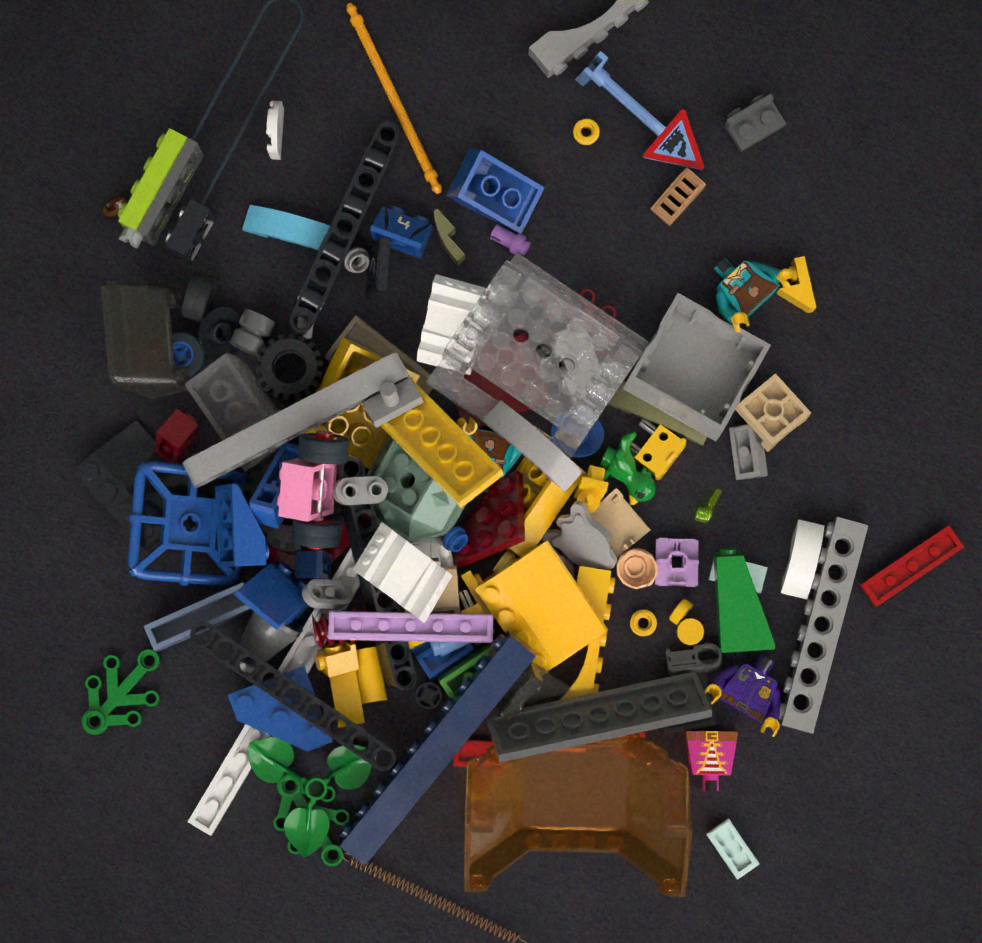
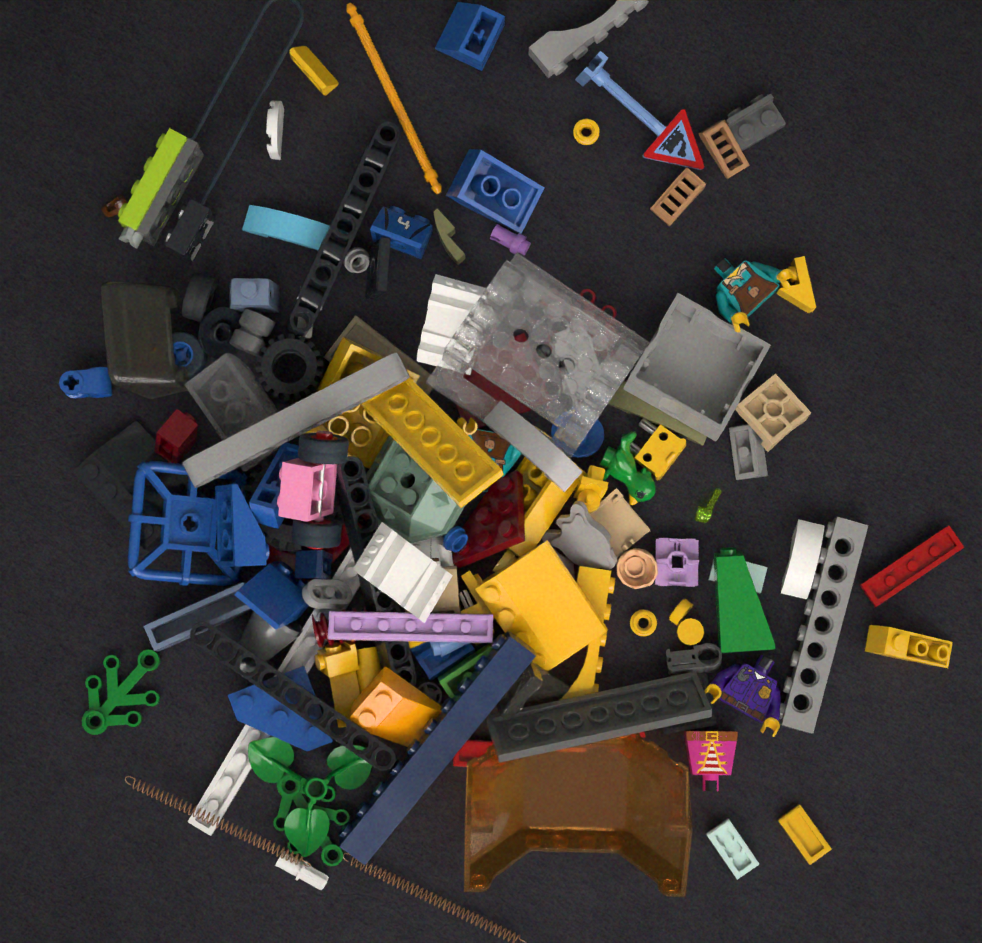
light grey plate [333,476,388,505] -> none
light grey tile [362,378,423,428] -> none
none -> blue piece [59,367,113,399]
none -> medium nougat piece [125,776,311,867]
none -> sand blue torso [229,278,280,313]
none -> white axle [275,851,329,890]
none -> yellow slope [289,46,339,96]
none -> light orange slope [349,666,442,747]
none -> blue slope [435,2,505,71]
none -> medium nougat slope [698,120,750,179]
none -> yellow tile [778,804,832,865]
none -> yellow slope [865,625,953,668]

